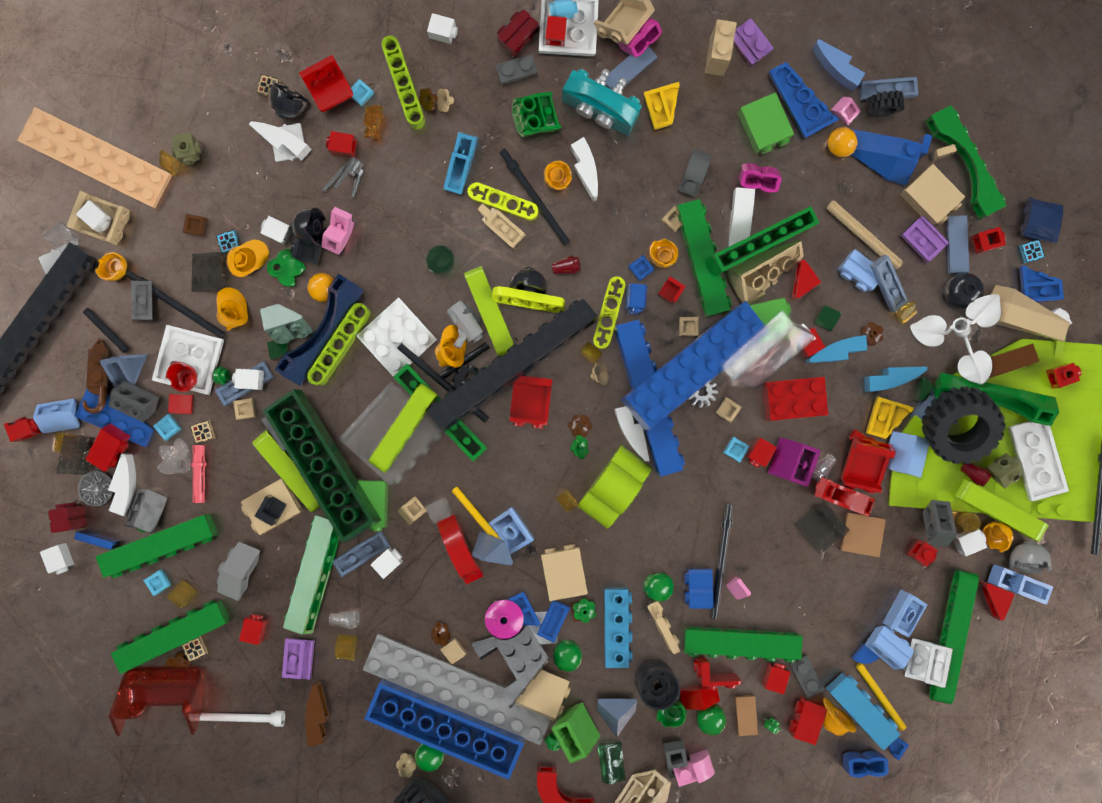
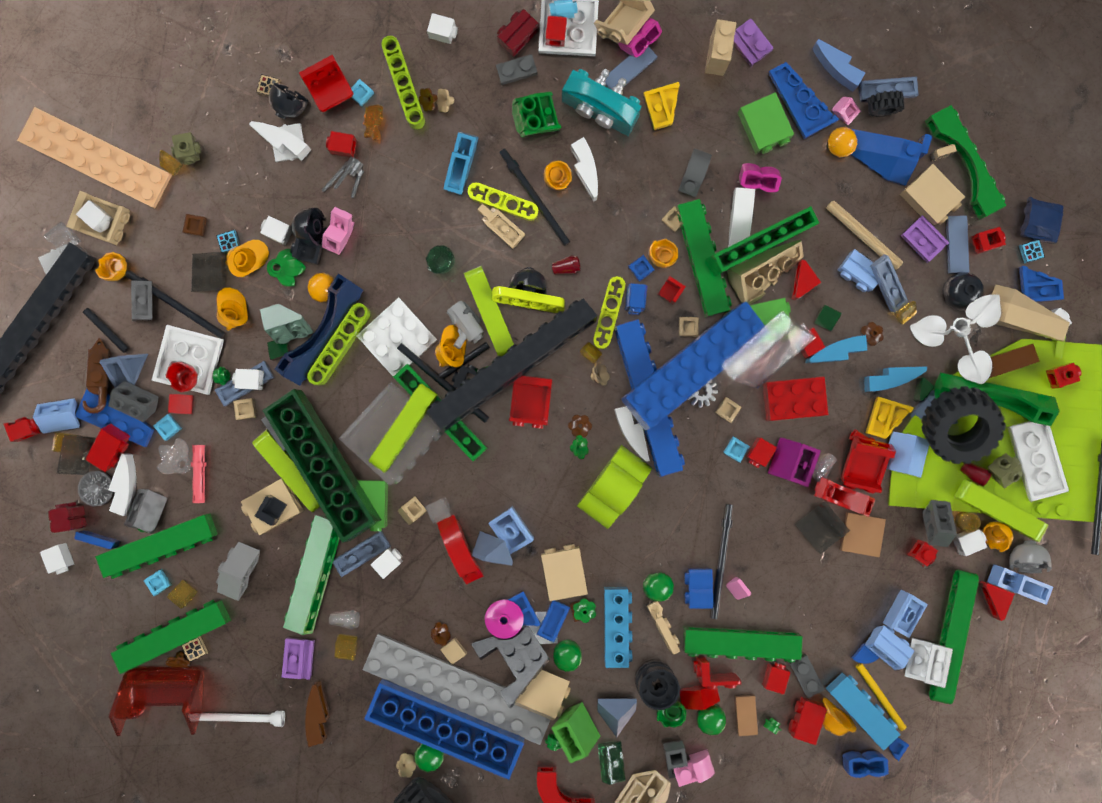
tile [190,420,216,444] -> none
red brick [239,613,268,645] -> none
yellow bar [452,487,502,540] -> none
clear yellow slope [556,489,578,512] -> none

